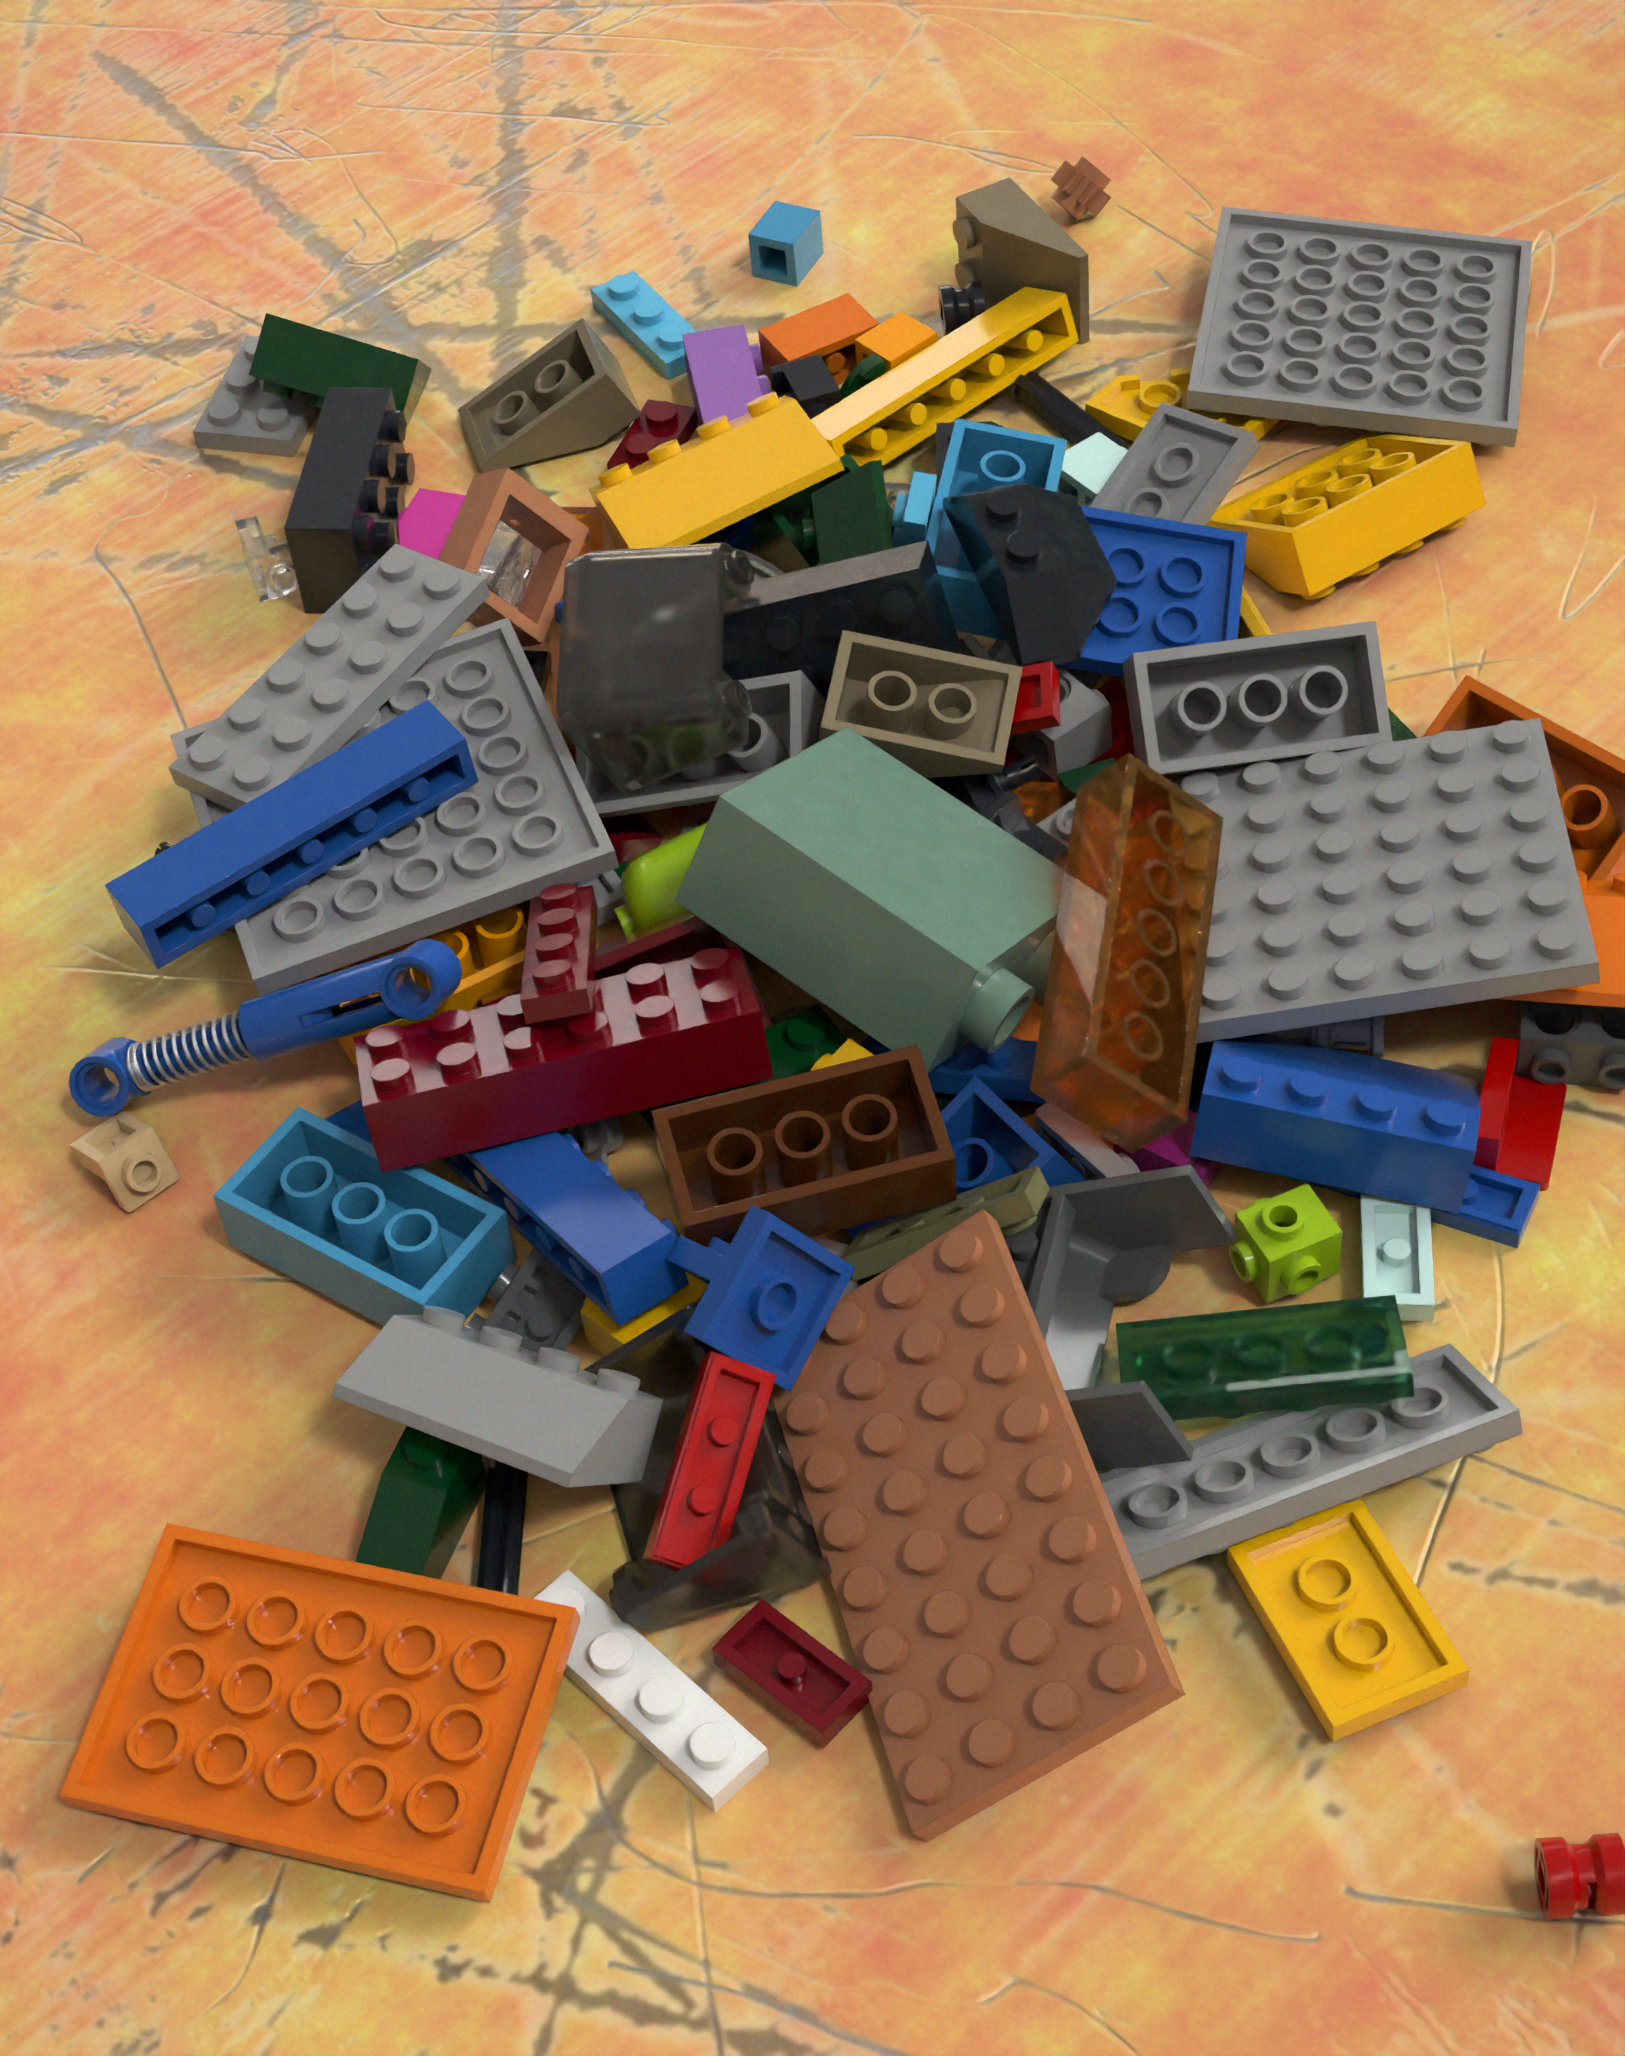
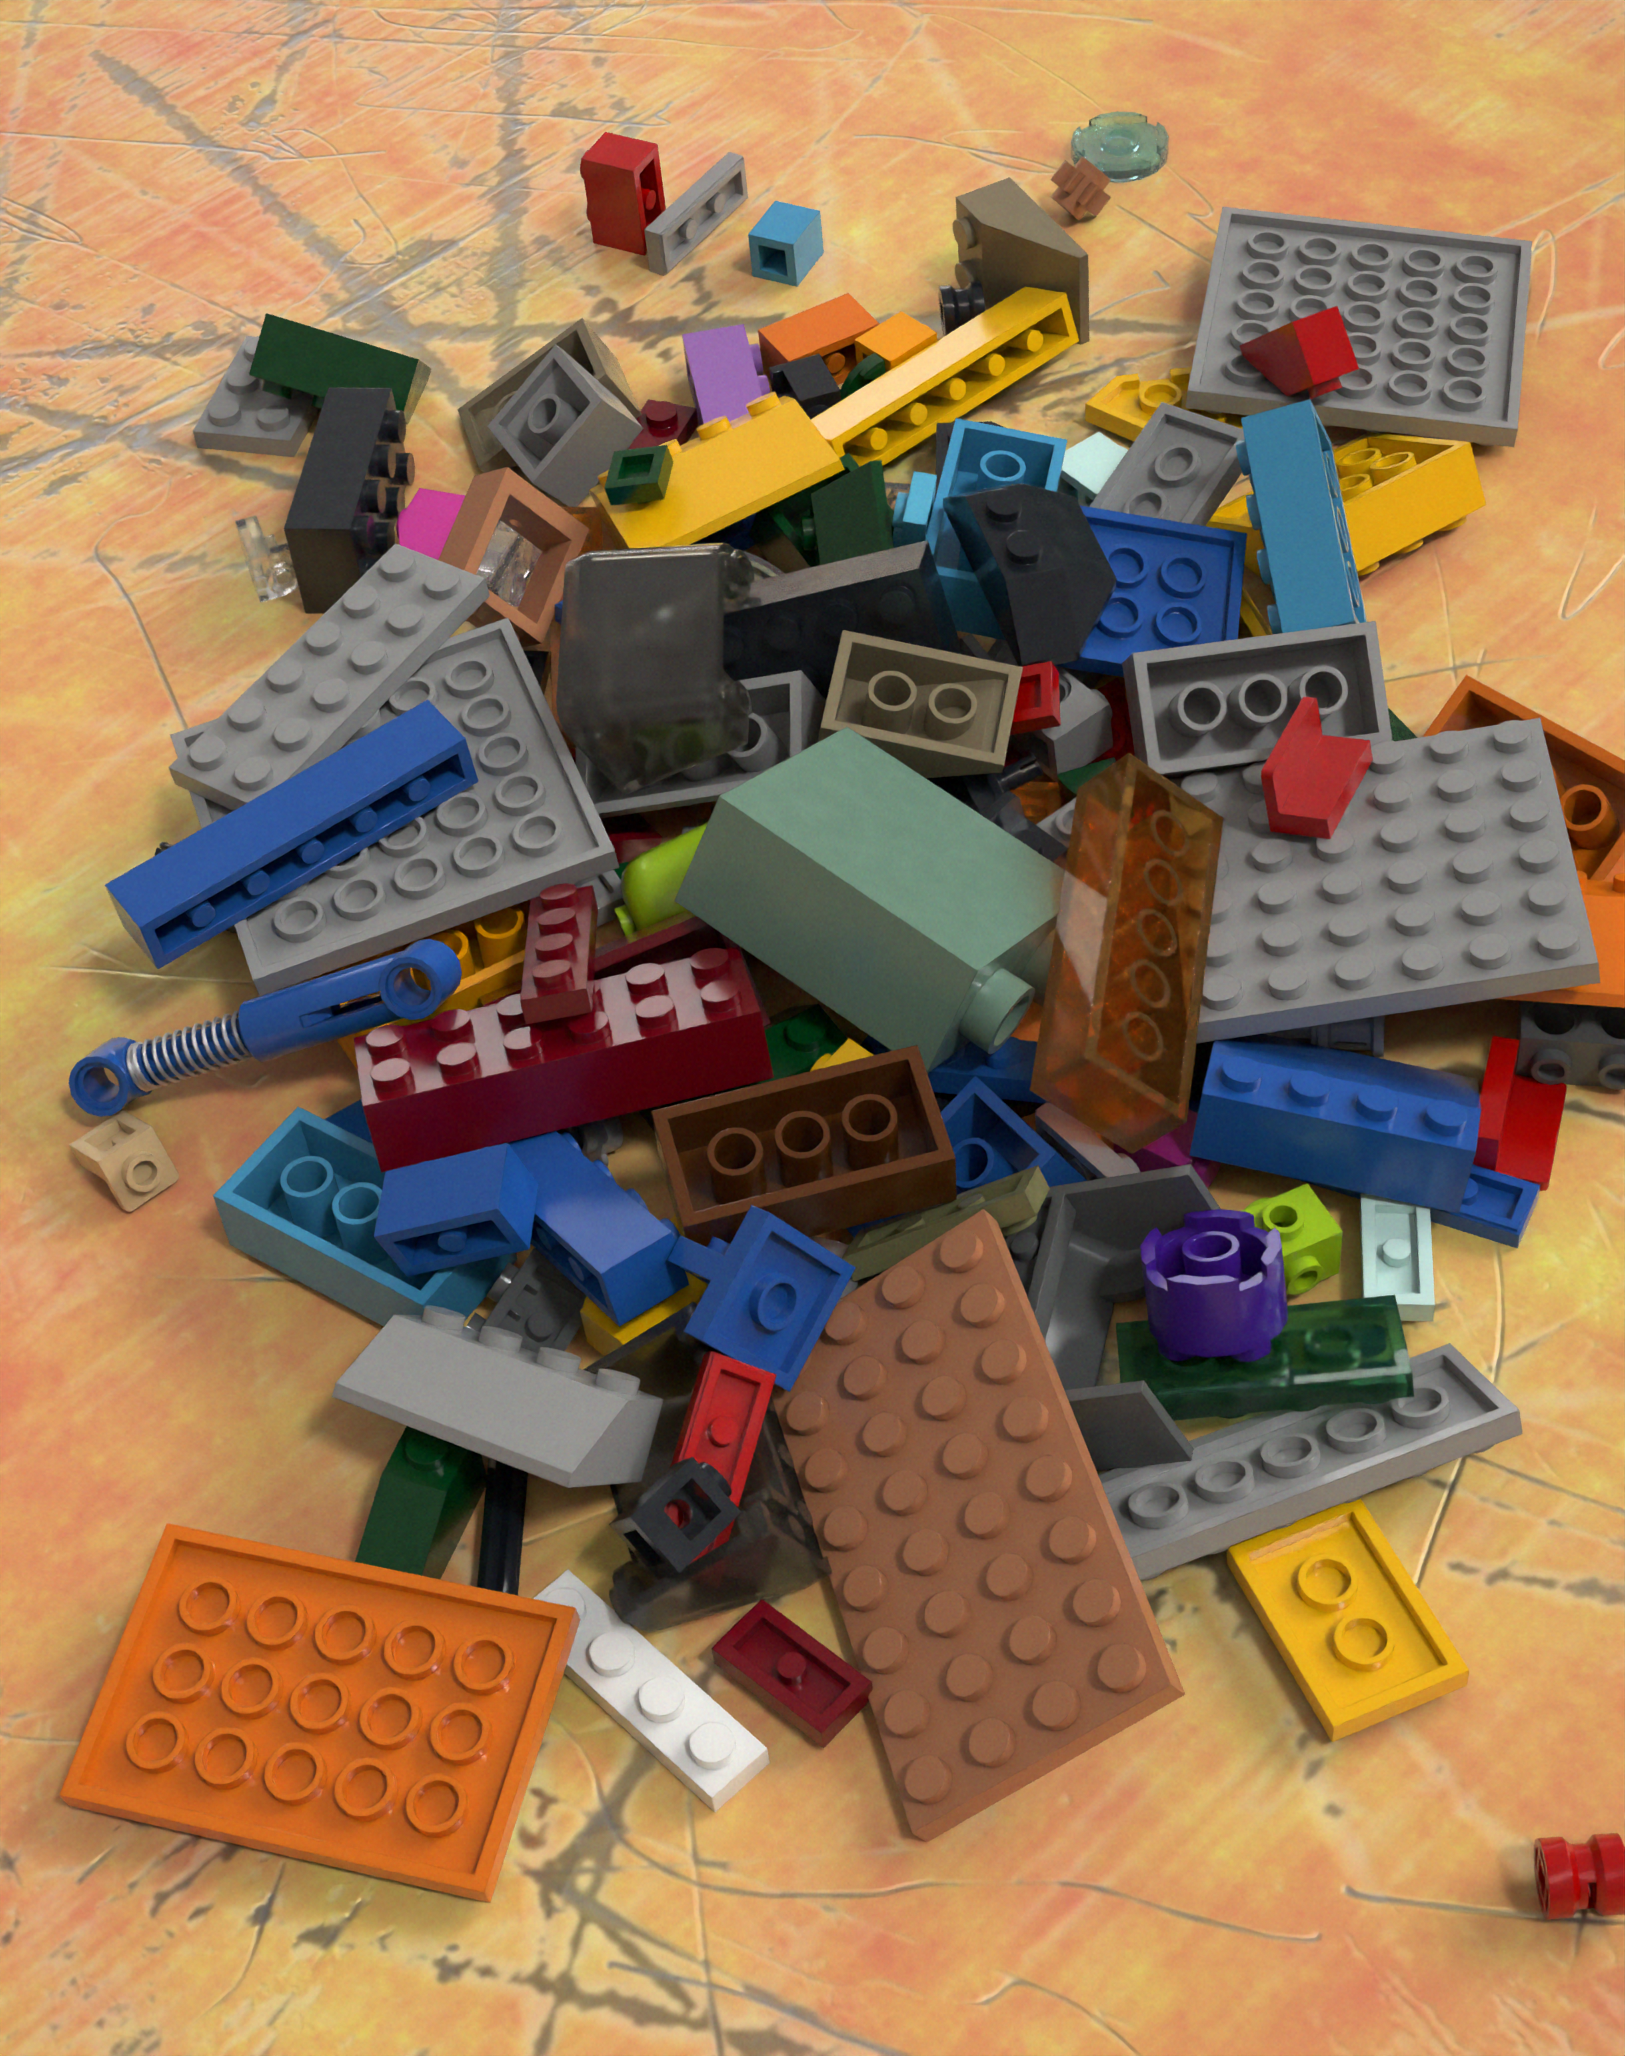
medium azure plate [590,271,697,380] -> none
black axle [1013,371,1129,450] -> none
none -> blue brick [374,1143,539,1277]
none -> light grey slope [488,344,644,510]
none -> red brick [580,132,666,256]
none -> dark green plate [604,445,673,506]
none -> black brick [609,1457,741,1580]
none -> light grey tile [644,152,748,276]
none -> clear light blue tile [1071,111,1169,183]
none -> dark purple brick [1140,1209,1289,1362]
none -> dark azure brick [1236,399,1367,634]
none -> red slope [1239,306,1359,399]
none -> red panel [1261,697,1373,839]

